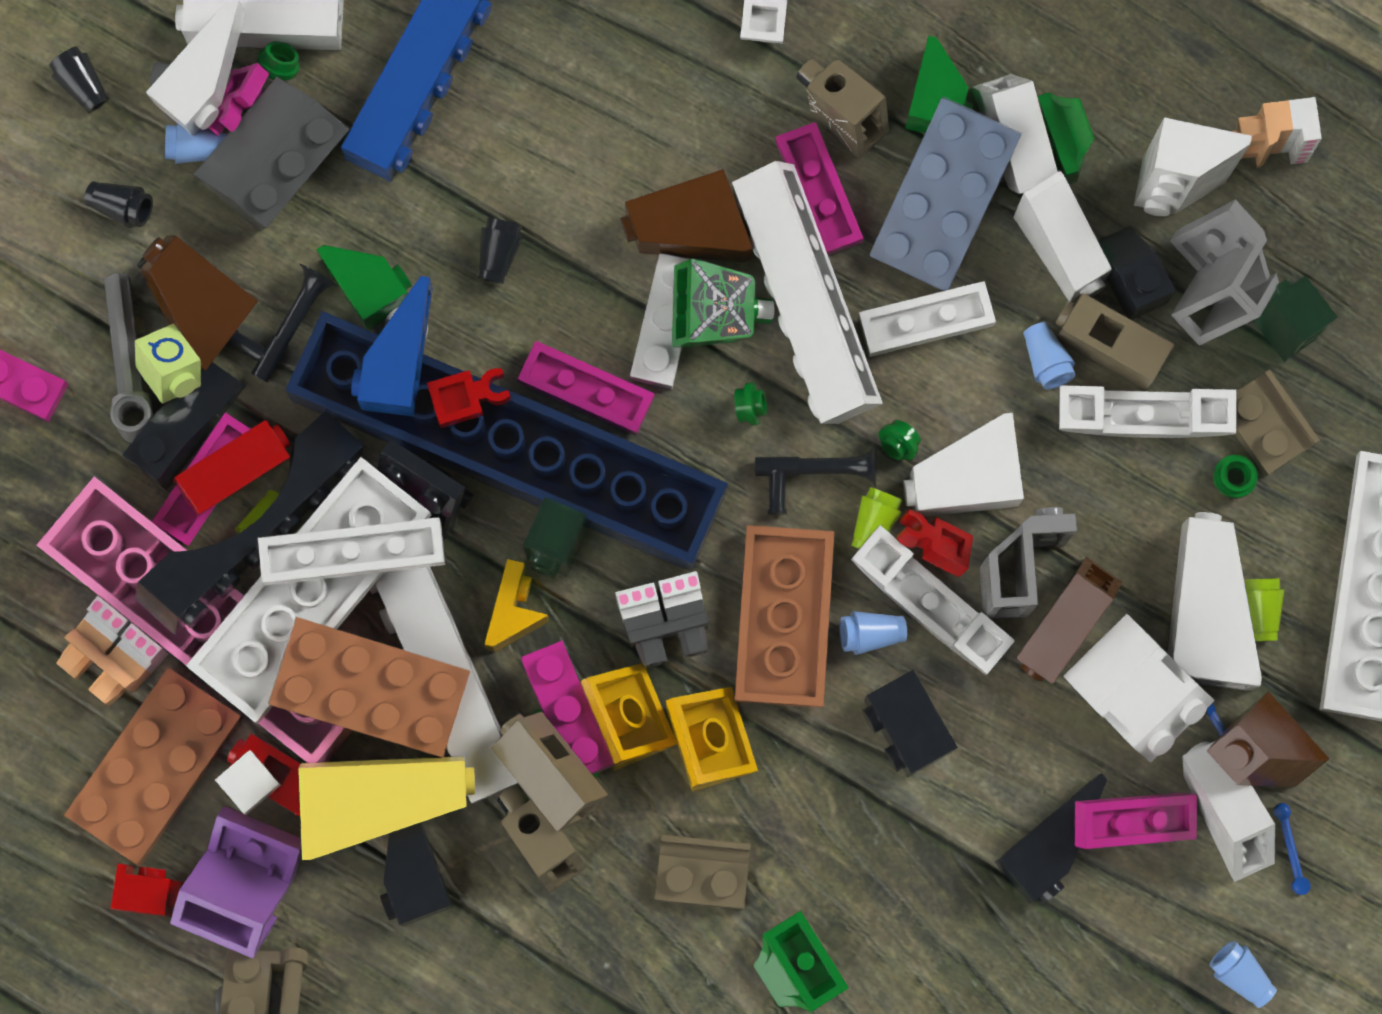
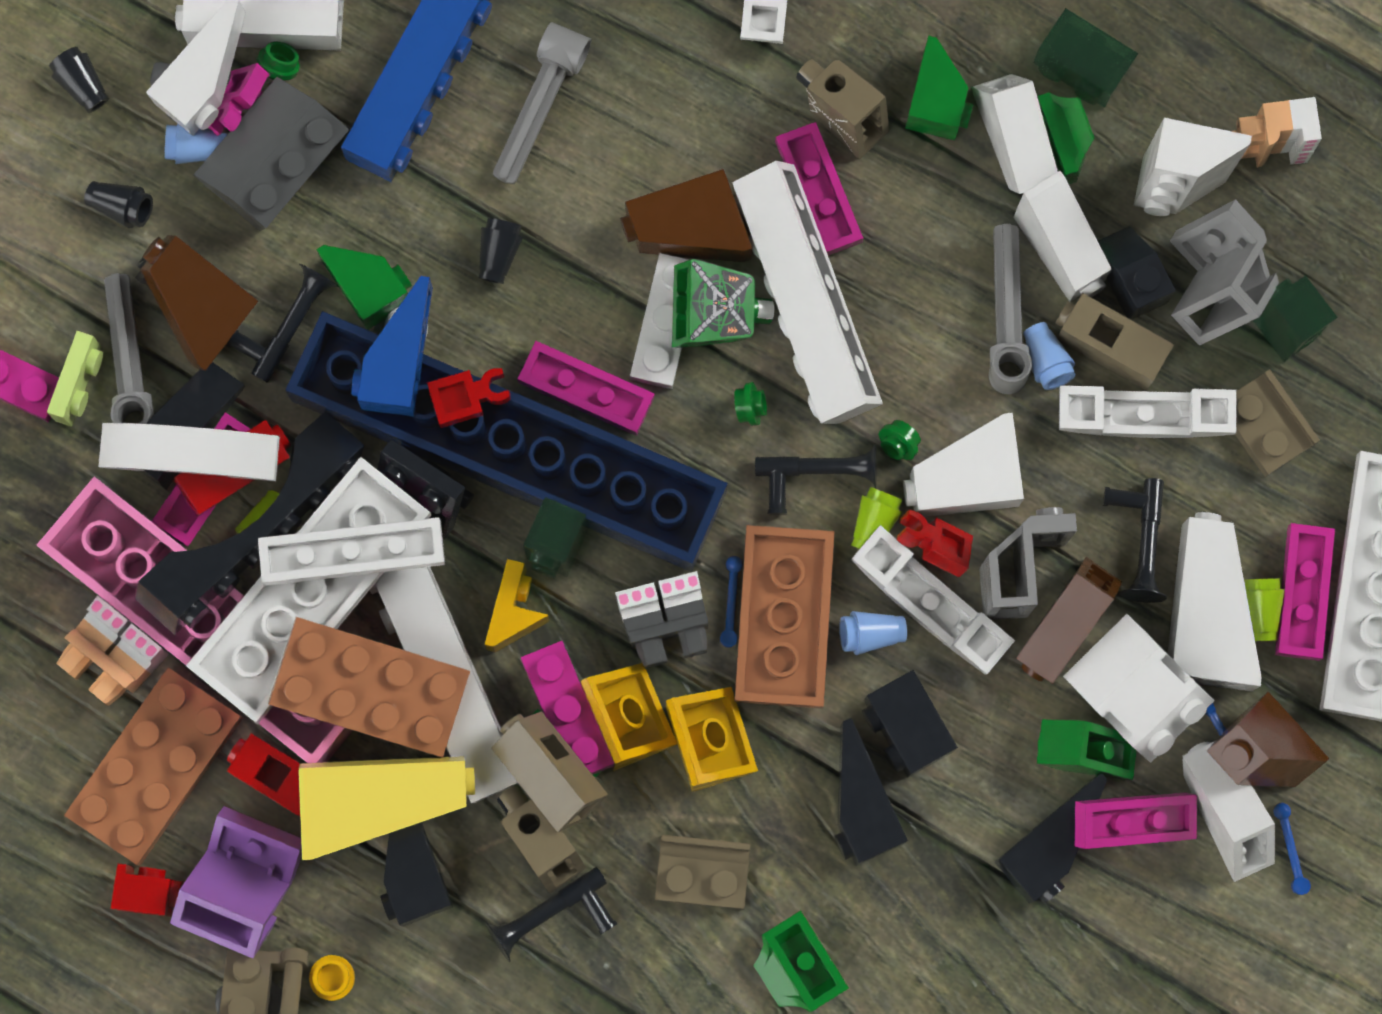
yellowish green brick [135,323,201,404] -> none
white tile [215,750,281,815] -> none
white plate [858,281,996,357] -> none
sand blue plate [869,96,1022,291] -> none
light blue cone [1209,941,1277,1008] -> none
green plate [1213,455,1258,499] -> none
none -> yellowish green plate [47,331,103,427]
none -> white slope [98,423,280,481]
none -> yellow plate [309,955,355,1001]
none -> black piece [485,867,617,962]
none -> light grey axle [493,22,592,184]
none -> blue hinge [720,556,743,648]
none -> black slope [834,718,908,866]
none -> light grey axle [988,223,1032,394]
none -> clear green brick [1033,8,1139,108]
none -> green slope [1037,719,1137,780]
none -> black piece [1103,478,1167,603]
none -> dark pink plate [1275,523,1335,661]

